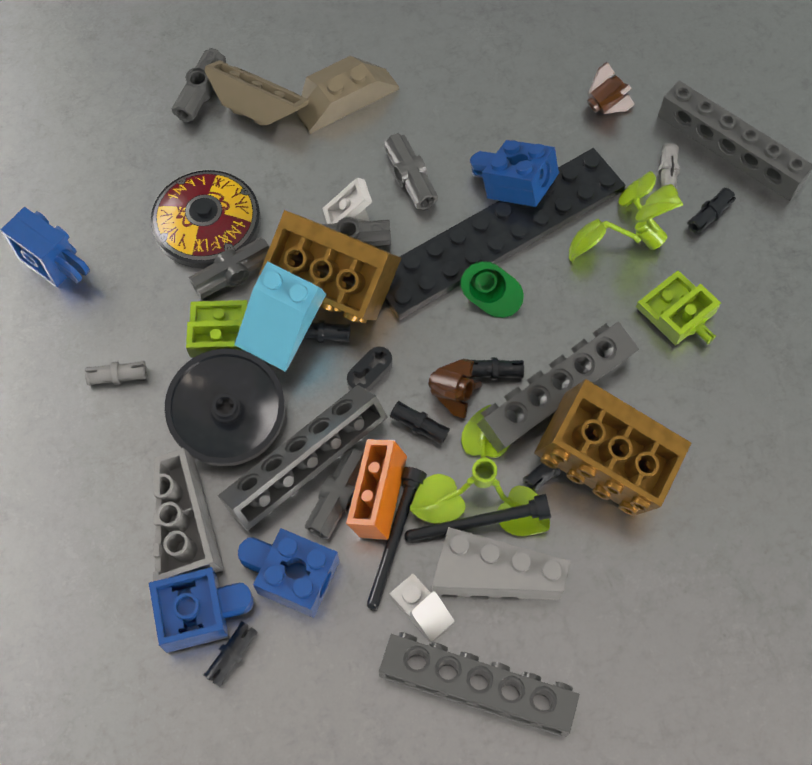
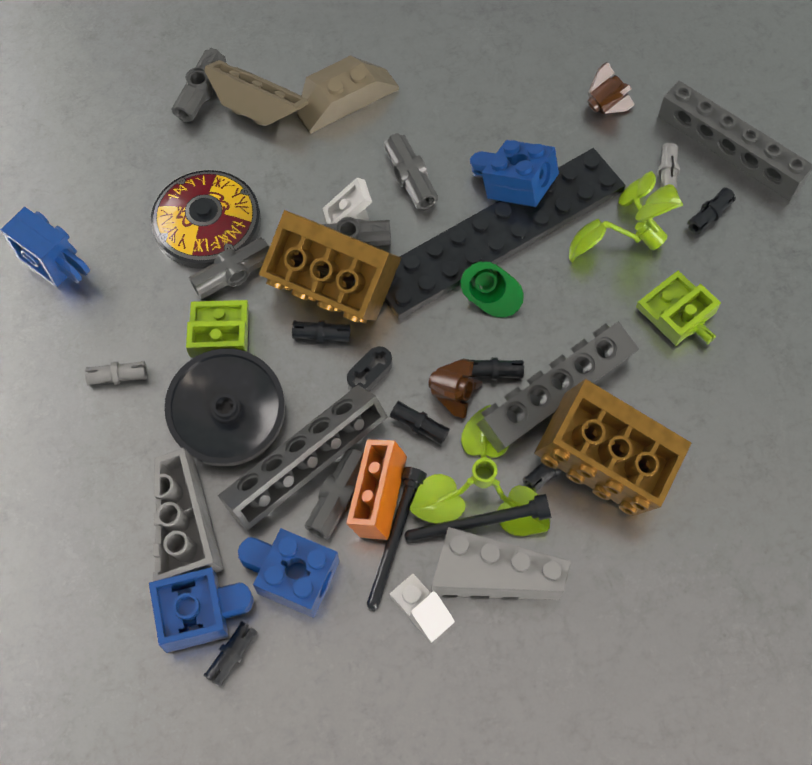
medium azure slope [234,261,326,372] -> none
dark grey brick [379,632,580,737] -> none

